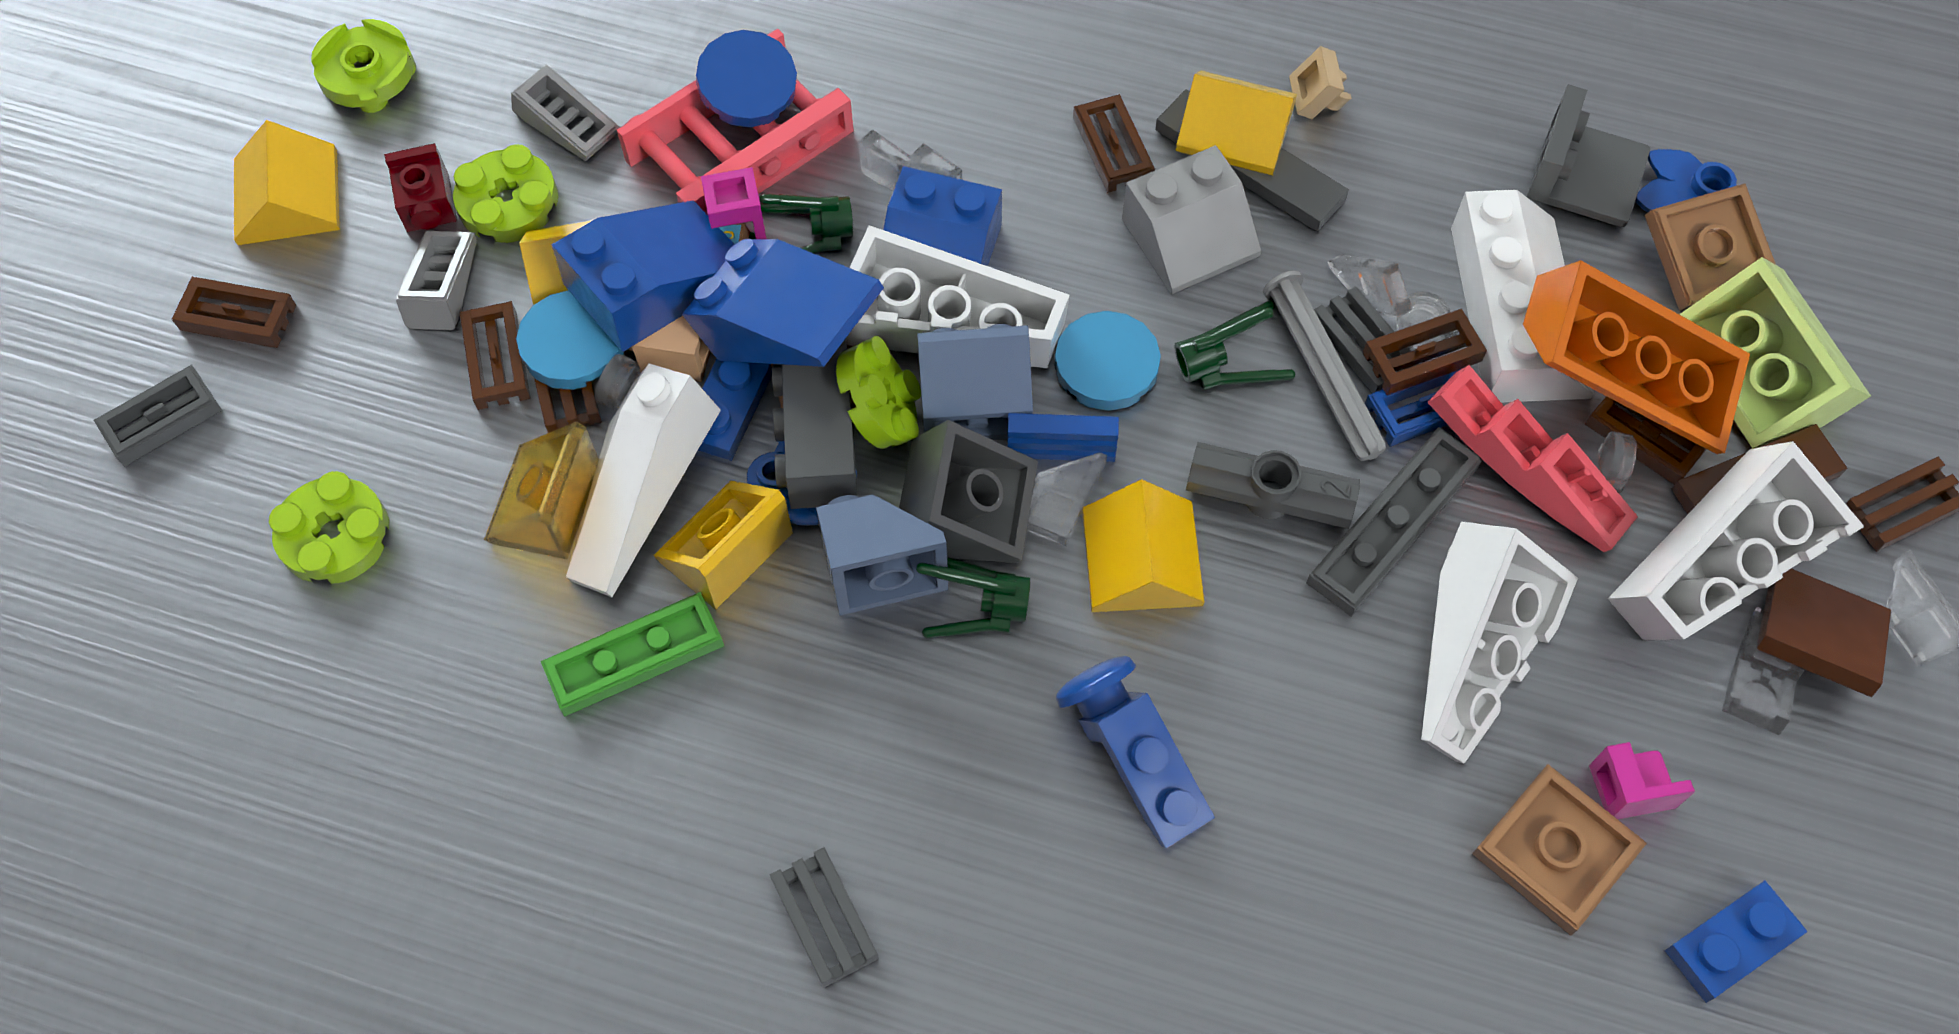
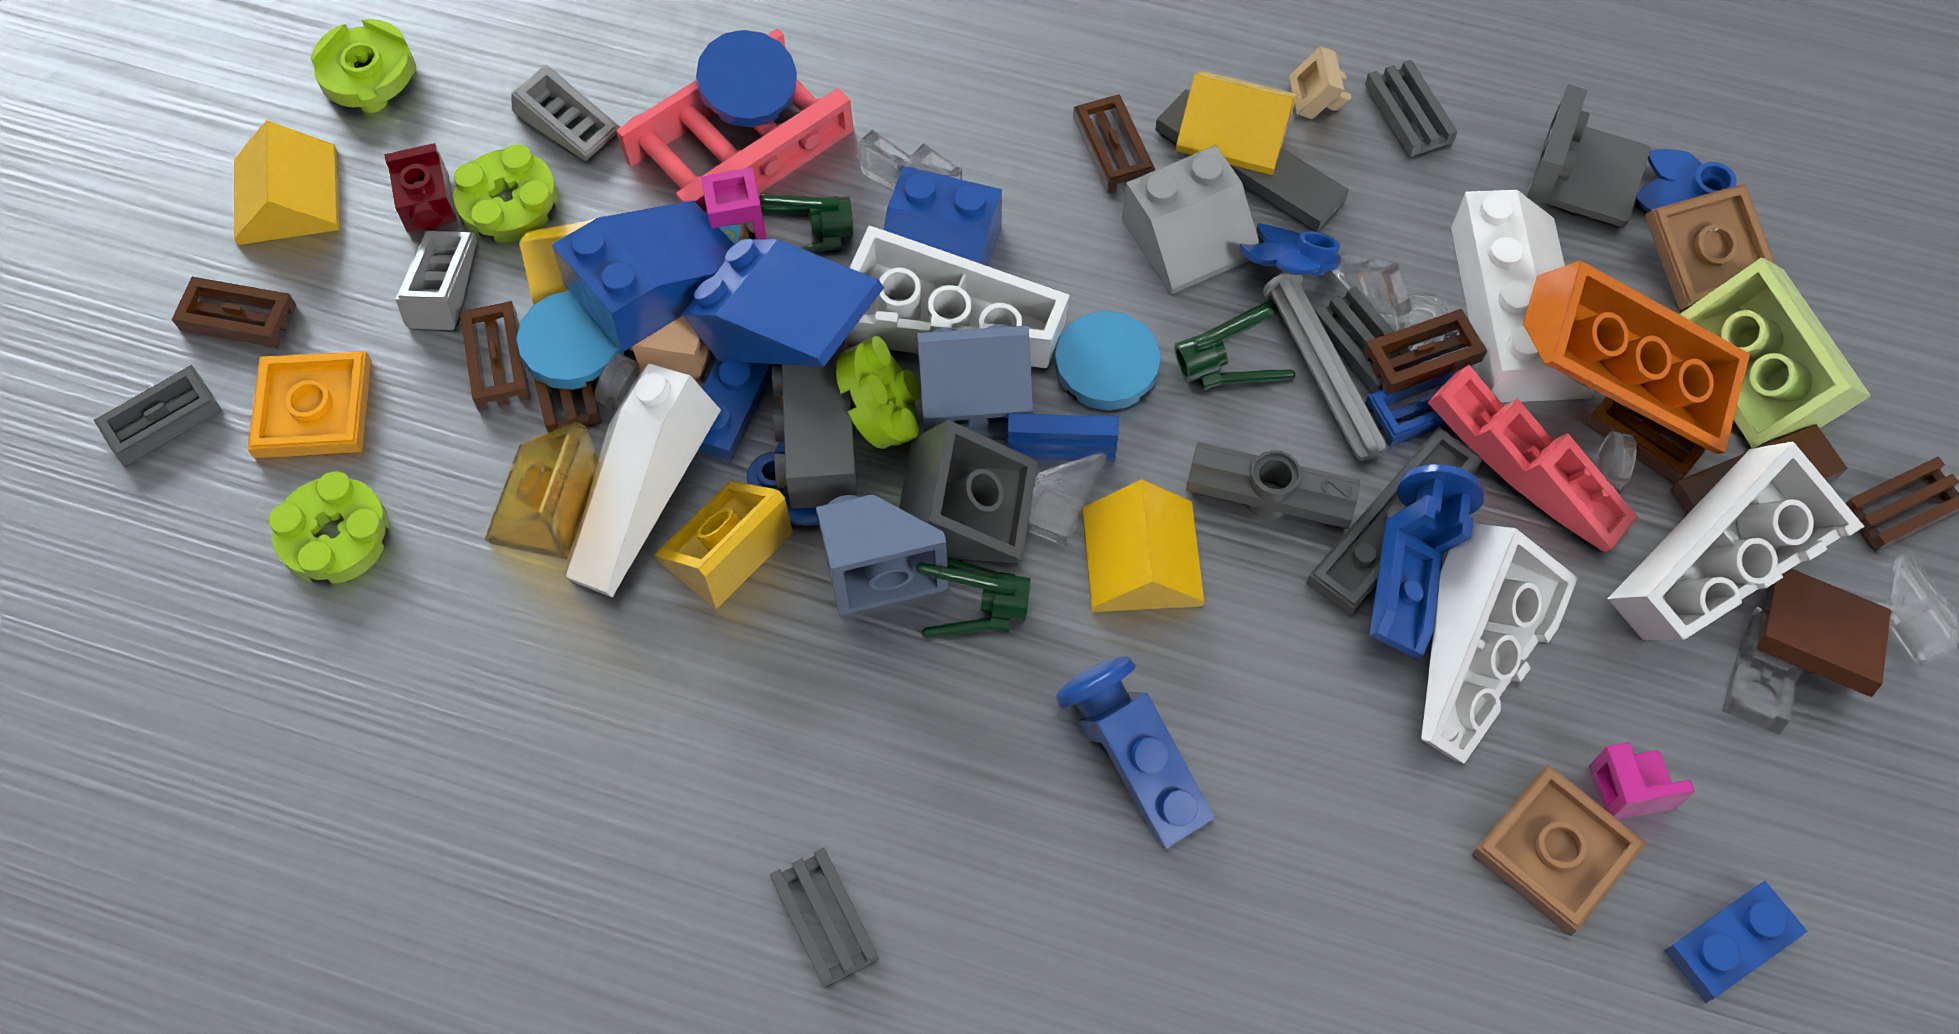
bright green tile [541,592,724,717] -> none
none -> light orange tile [247,351,372,458]
none -> blue plate [1239,223,1341,276]
none -> dark grey tile [1365,59,1457,157]
none -> blue piece [1370,464,1484,659]

